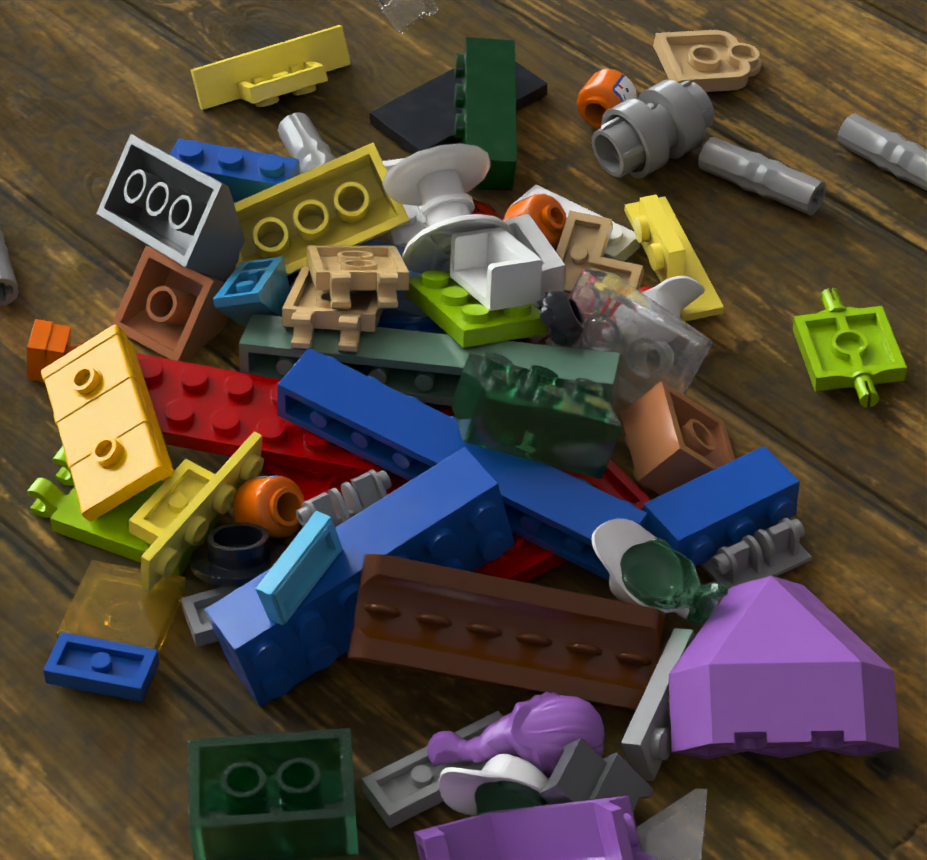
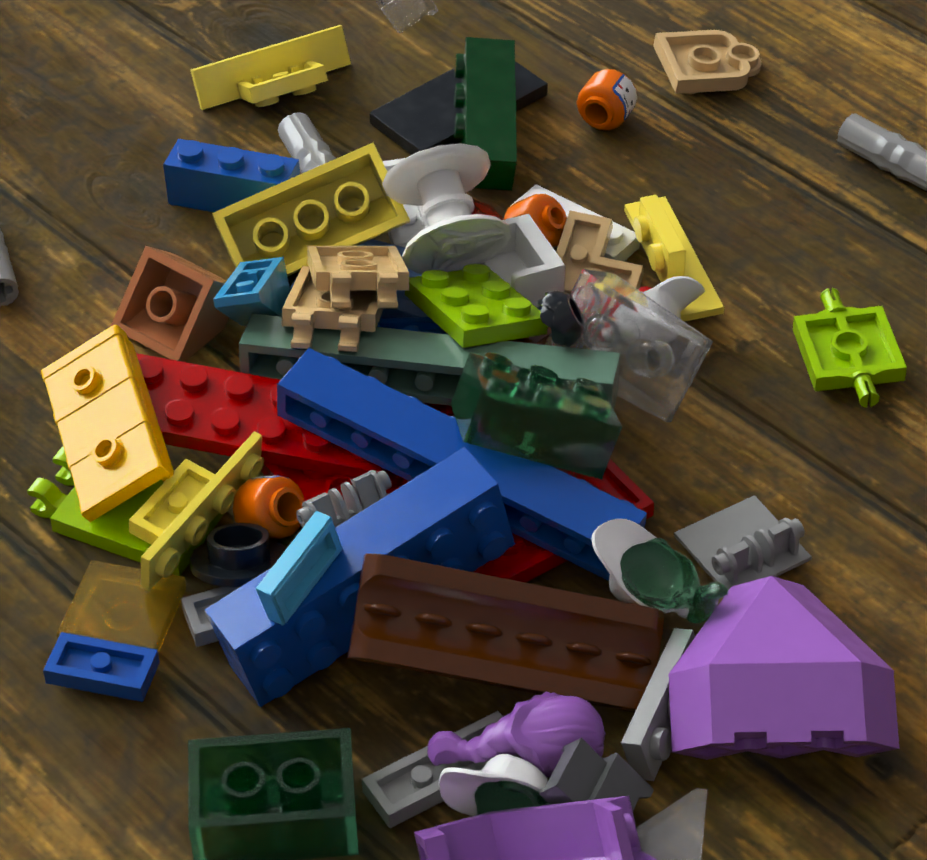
orange piece [27,319,82,382] -> none
dark grey slope [96,134,245,282] -> none
white panel [450,227,542,311] -> none
light grey piece [592,79,714,178] -> none
nougat slope [621,381,735,495] -> none
blue brick [643,446,800,569] -> none
light grey axle [698,136,827,216] -> none

